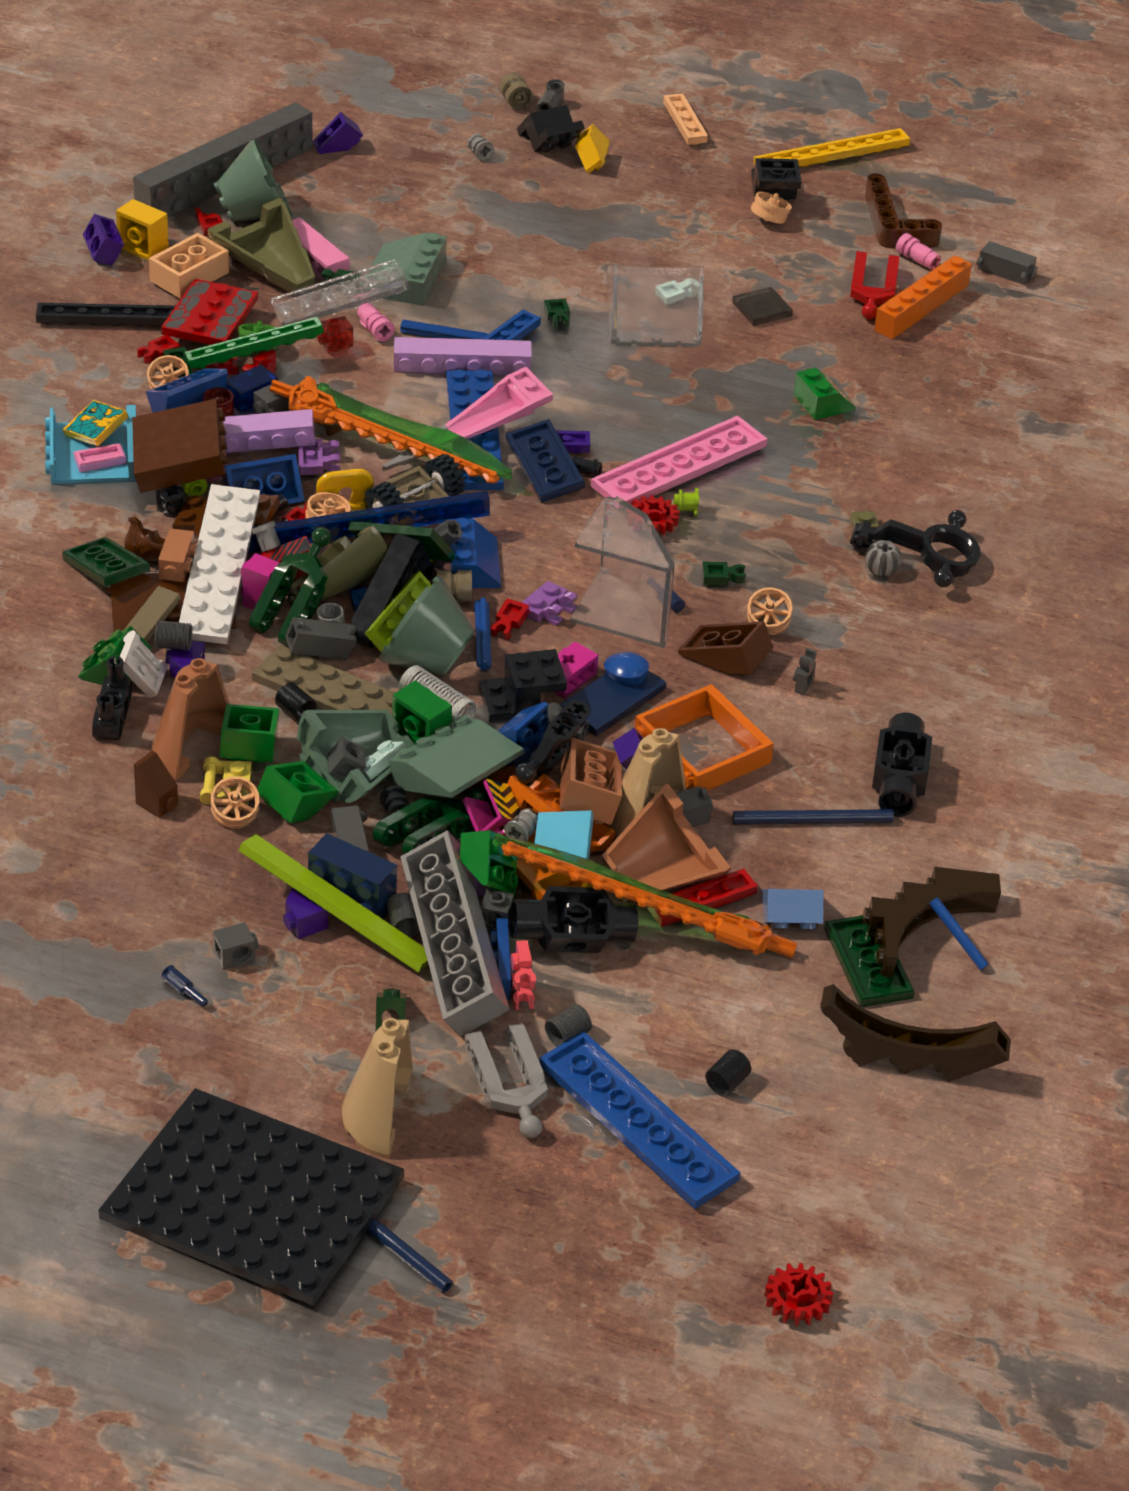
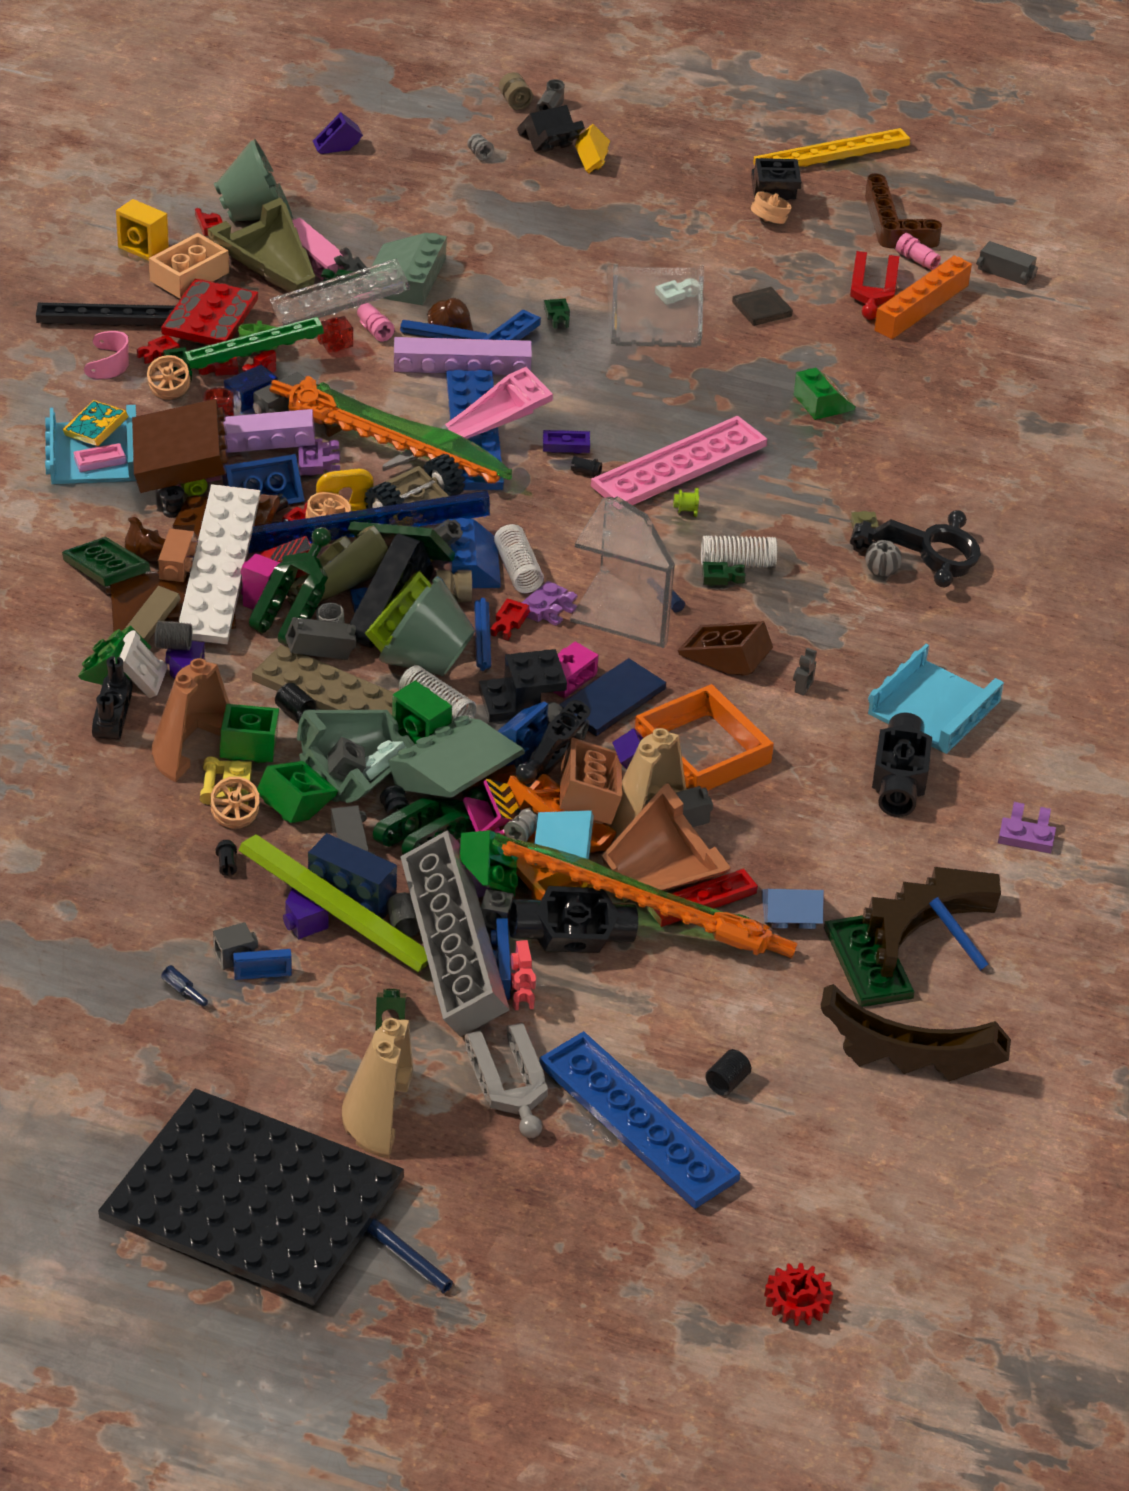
dark purple brick [83,213,124,265] -> none
dark grey brick [133,102,313,217] -> none
reddish brown slope [134,750,178,818] -> none
blue slope [146,368,228,413] -> none
light grey bush [251,521,280,552] -> none
dark blue tile [506,419,585,503] -> none
dark grey piece [545,1004,592,1047] -> none
blue hat [604,652,649,685] -> none
red gear [627,495,680,536] -> none
light nougat plate [663,94,708,145] -> none
dark blue piece [732,809,894,824] -> none
light nougat wheel [747,587,793,636] -> none
none -> bright pink piece [84,331,129,379]
none -> black pin [215,840,237,876]
none -> blue tile [233,949,292,980]
none -> dark grey plate [334,247,371,287]
none -> reddish brown hair [427,298,474,331]
none -> white piece [494,524,544,593]
none -> white piece [701,535,777,568]
none -> medium azure panel [868,644,1004,754]
none -> medium lavender plate [998,802,1056,854]

